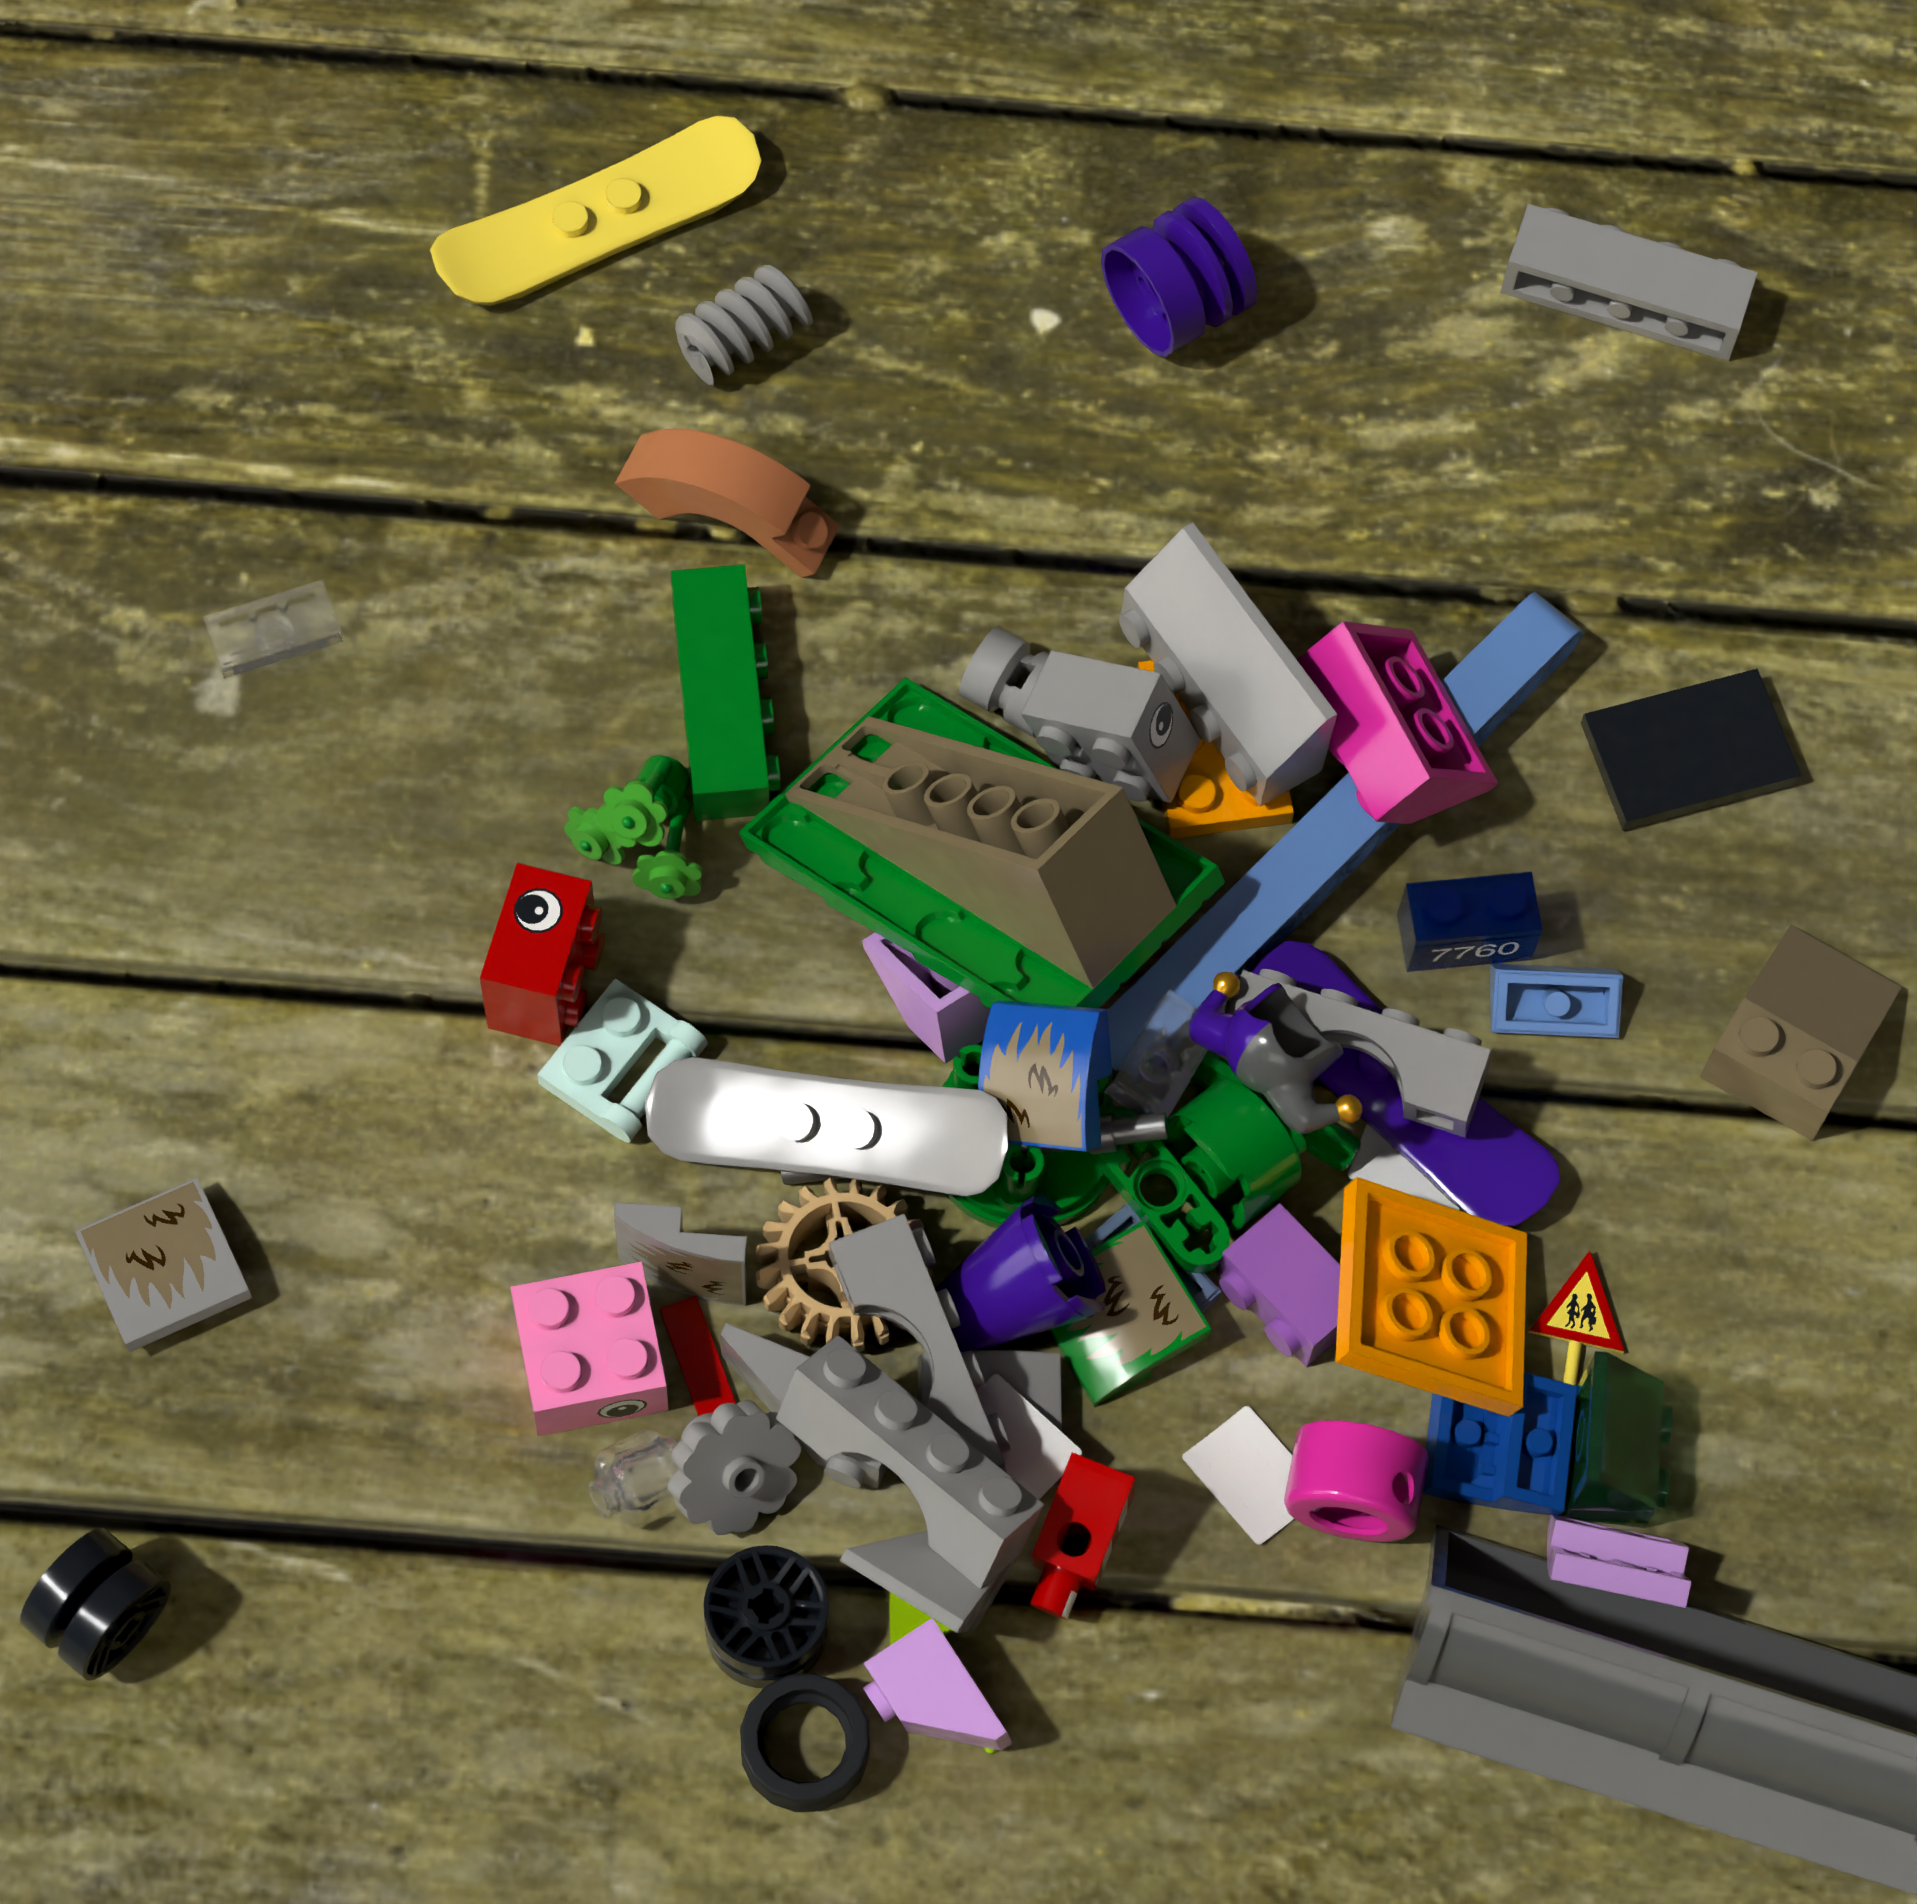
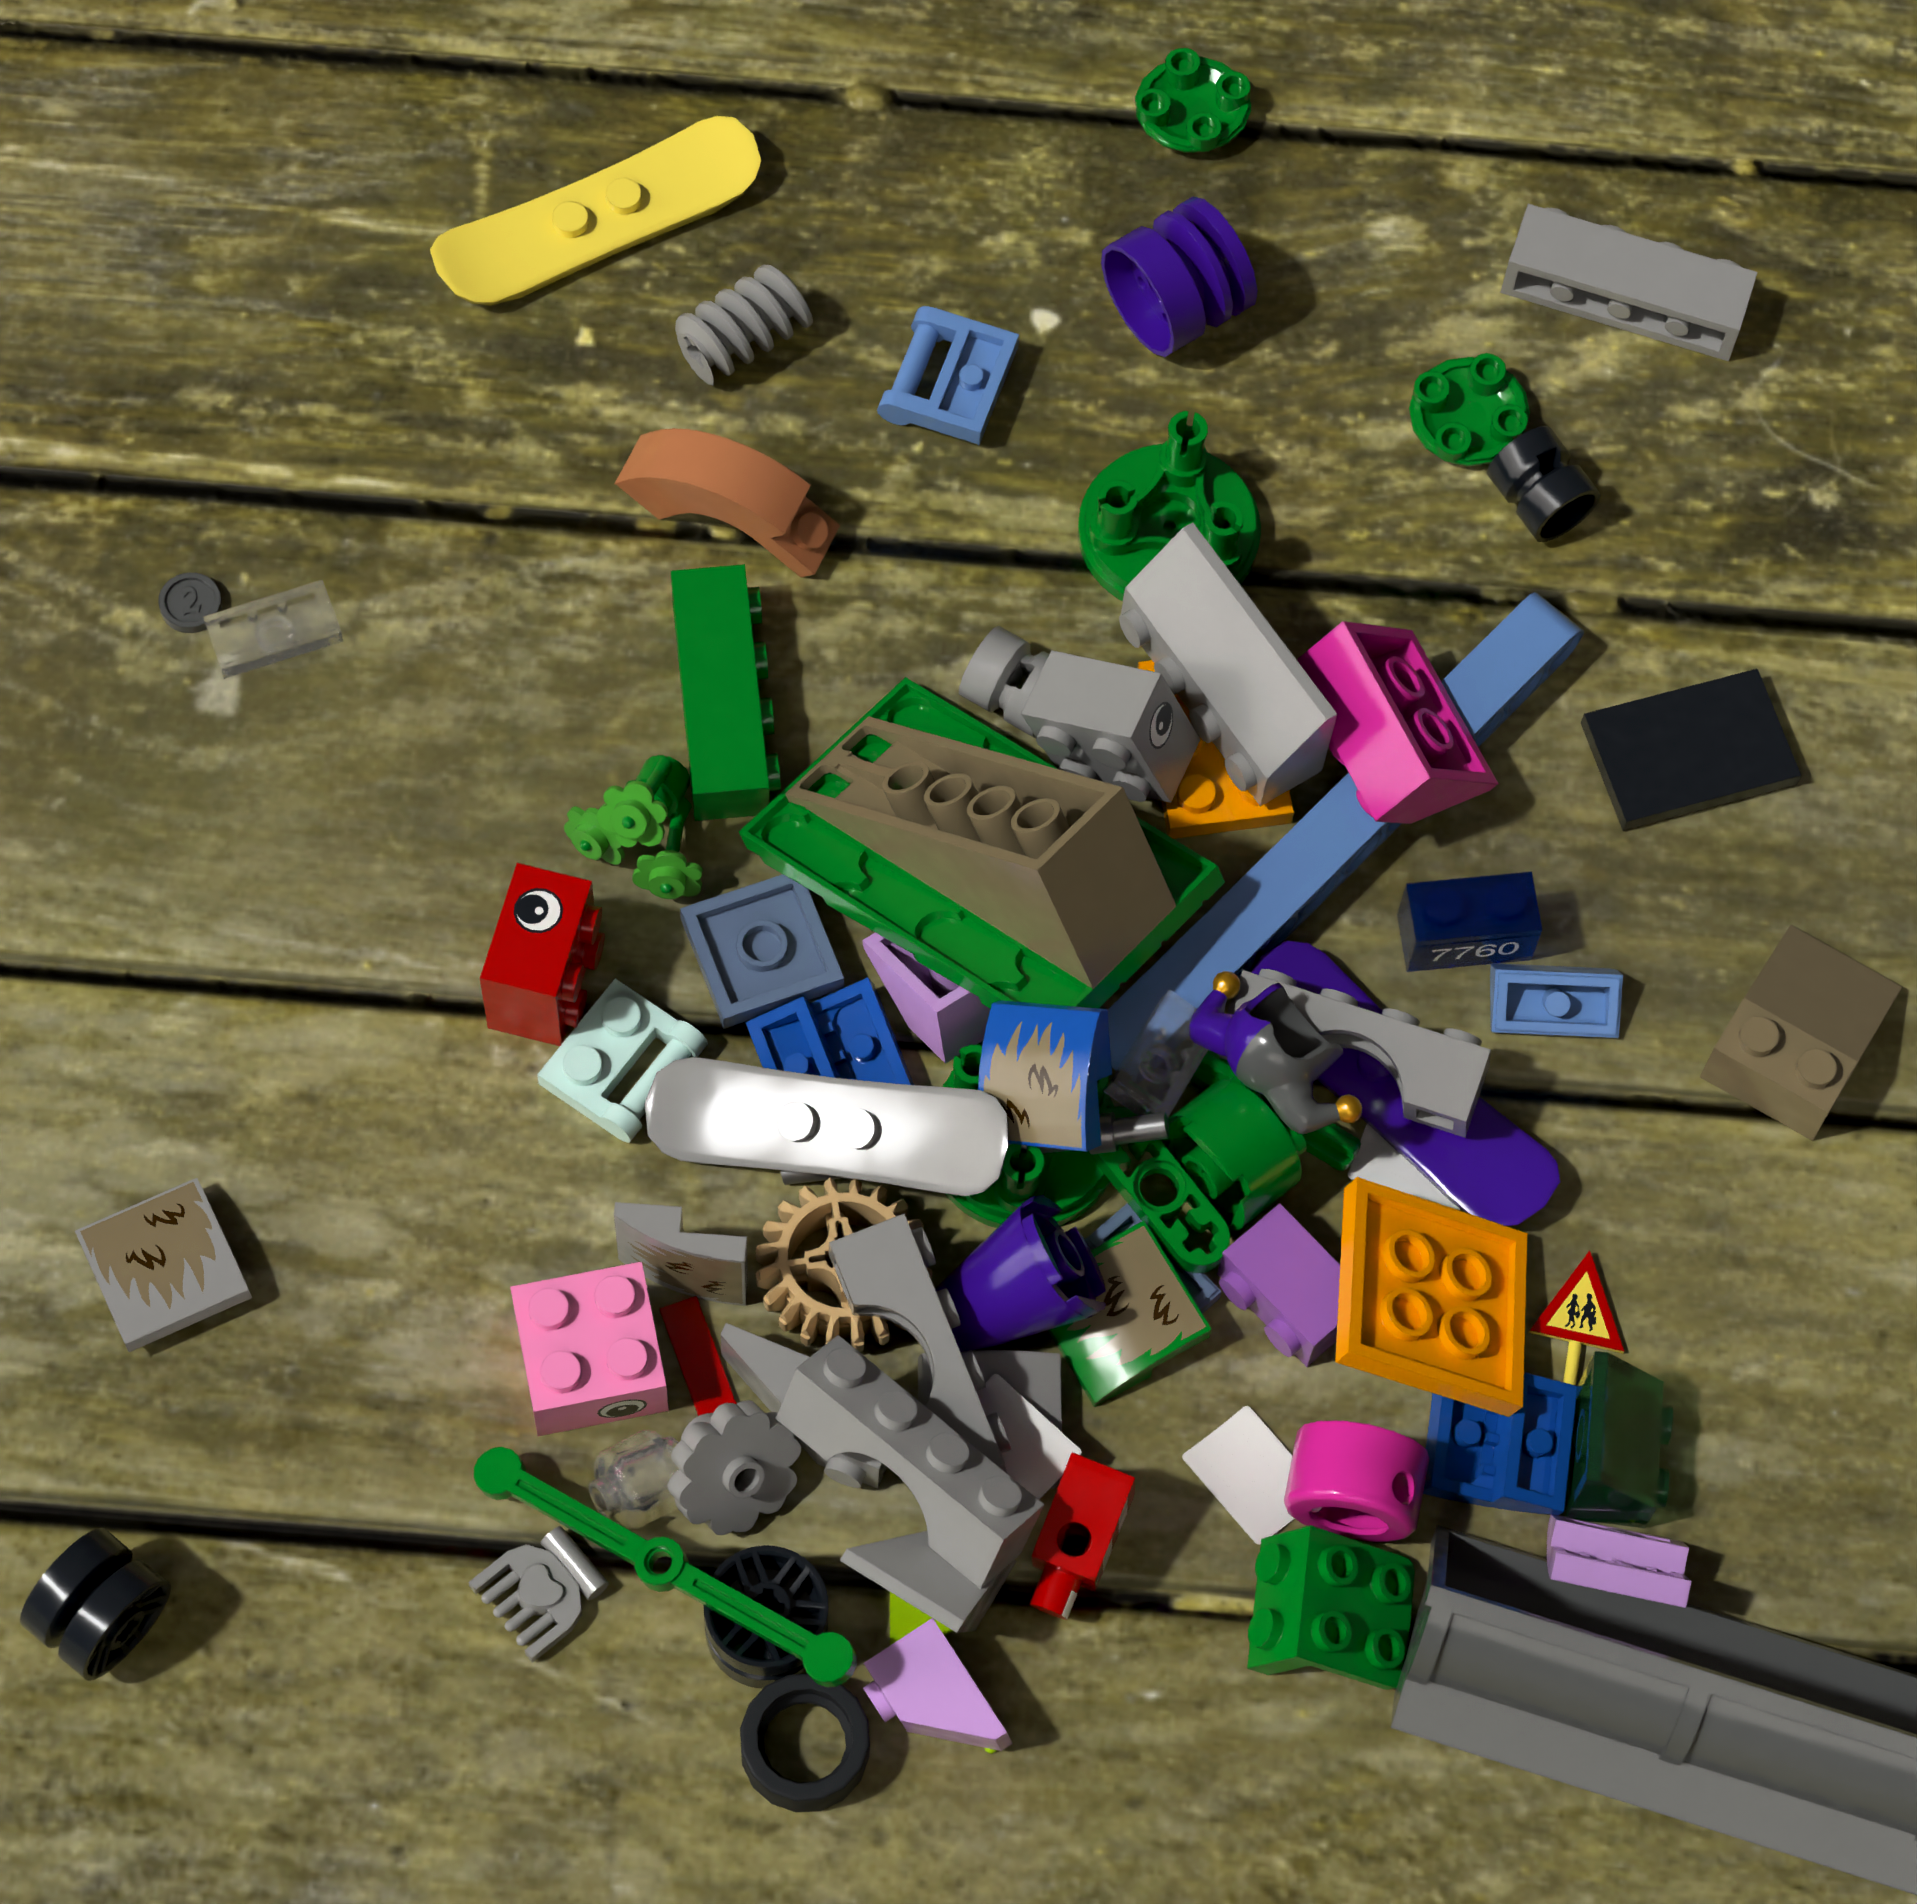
none -> dark grey piece [158,573,222,633]
none -> light grey piece [468,1526,609,1663]
none -> green piece [474,1447,857,1687]
none -> sand blue plate [680,874,844,1029]
none -> blue slope [745,977,914,1085]
none -> medium blue plate [877,306,1019,445]
none -> green piece [1078,411,1261,601]
none -> green dish [1135,48,1251,152]
none -> green bracket [1247,1525,1415,1690]
none -> green dish [1409,353,1530,466]
none -> black wheel [1487,426,1601,542]

